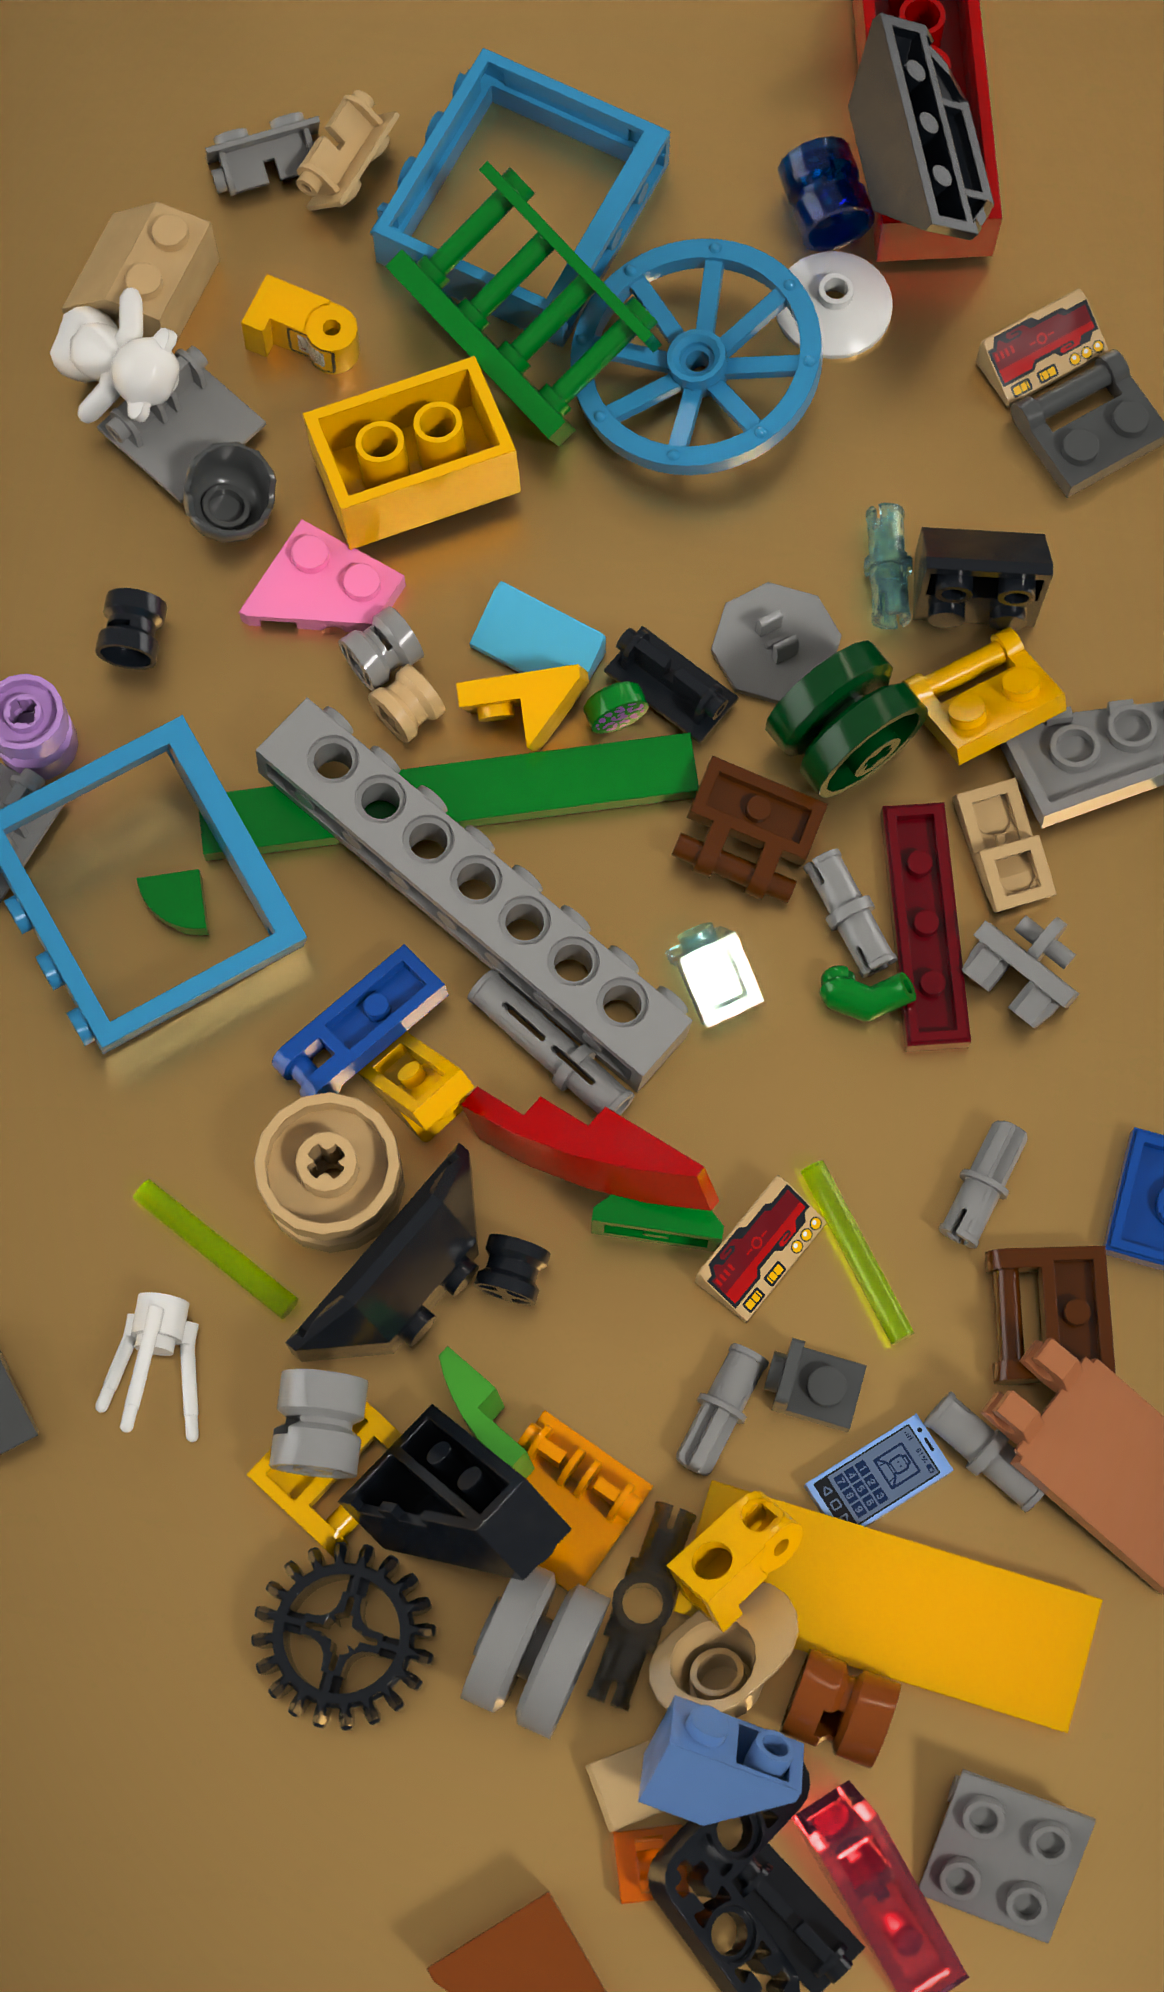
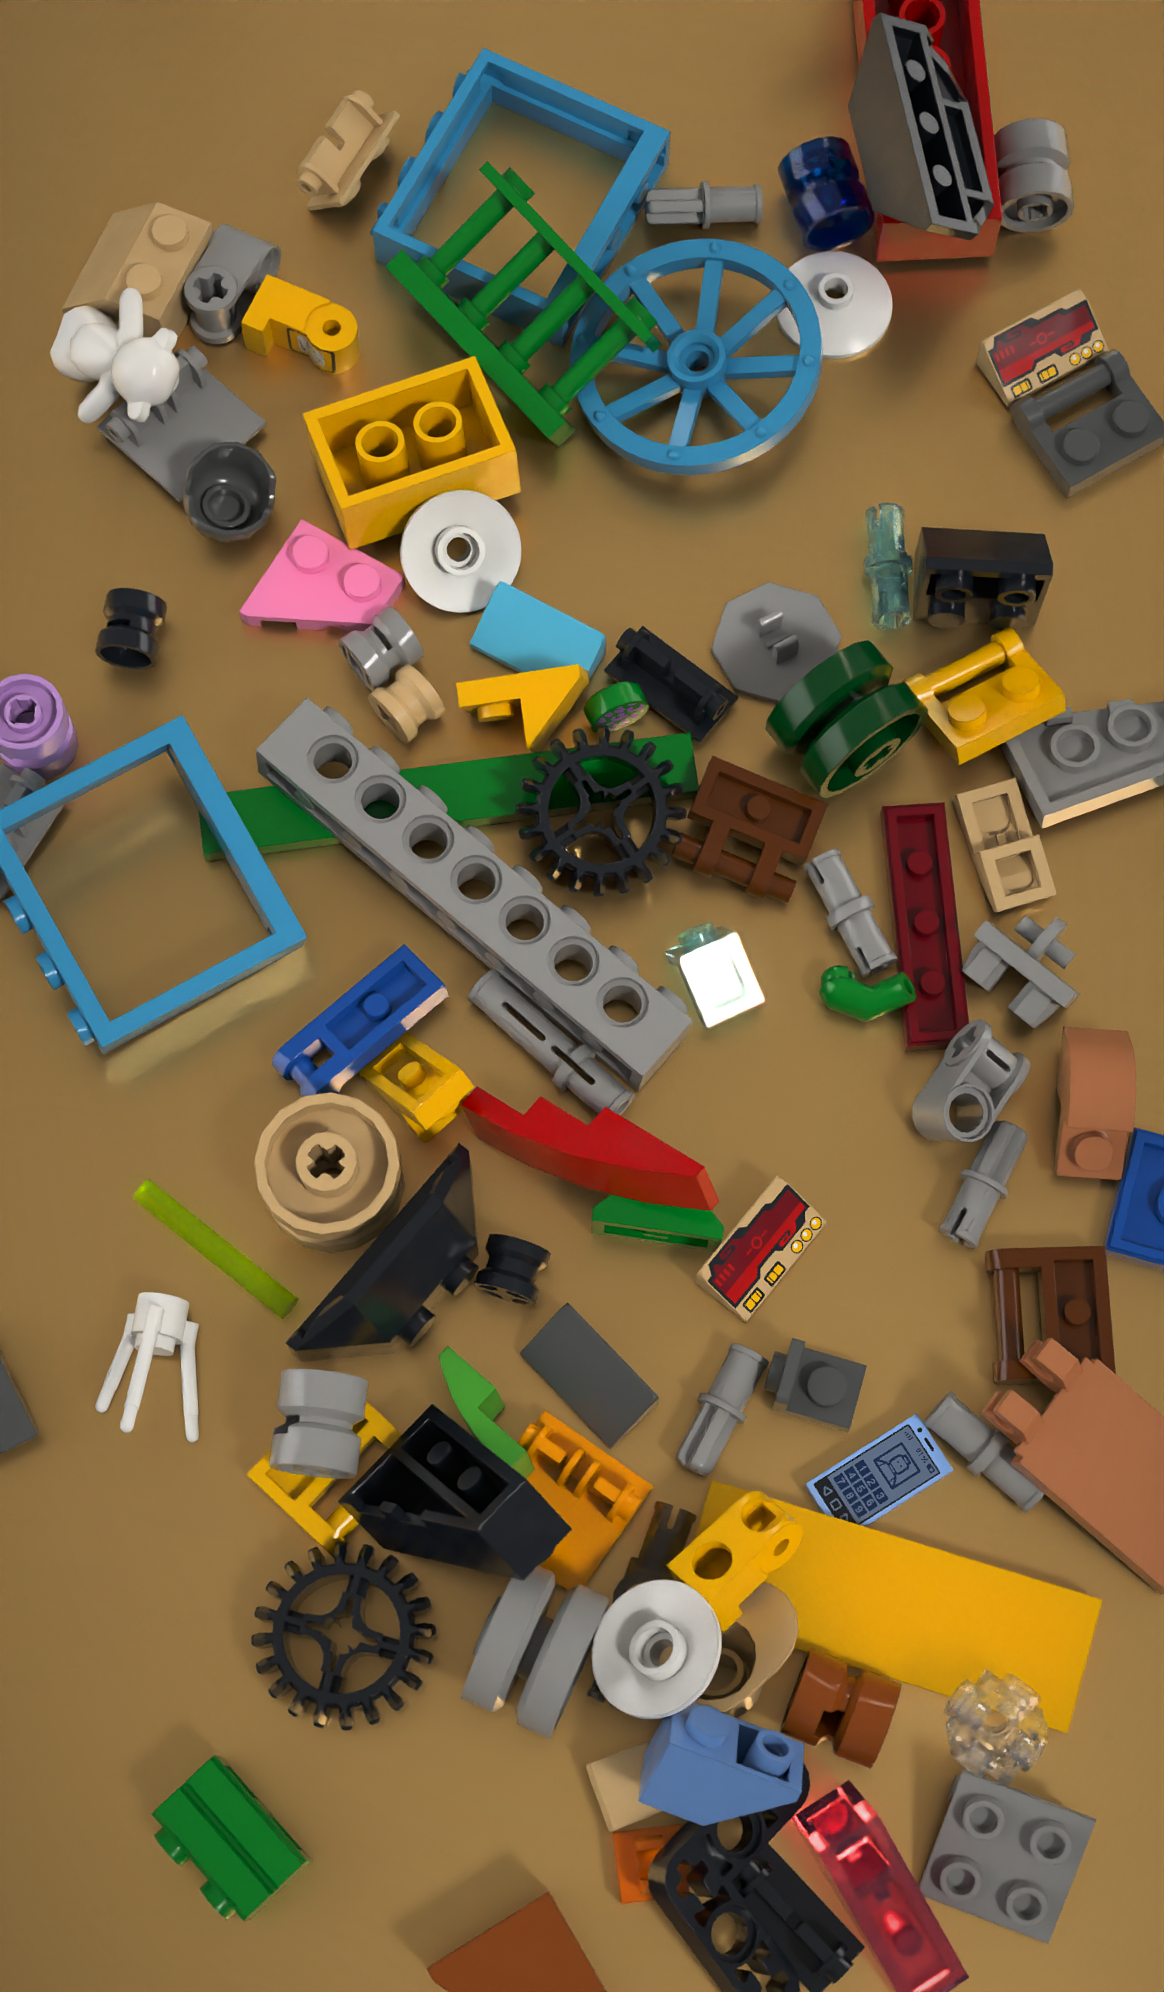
green tile [137,869,209,935] -> none
light grey hinge [205,112,320,196] -> none
clear neon green bar [801,1160,915,1345] -> none
none -> green brick [152,1755,312,1921]
none -> light grey piece [184,223,281,344]
none -> white dish [400,489,521,613]
none -> black gear [516,725,687,897]
none -> dark grey slope [520,1303,659,1450]
none -> white dish [591,1579,722,1719]
none -> light grey axle [644,181,763,230]
none -> light grey piece [912,1019,1031,1142]
none -> clear brick [944,1669,1048,1787]
none -> light grey wheel [994,118,1074,233]
none -> nougat brick [1054,1027,1136,1180]

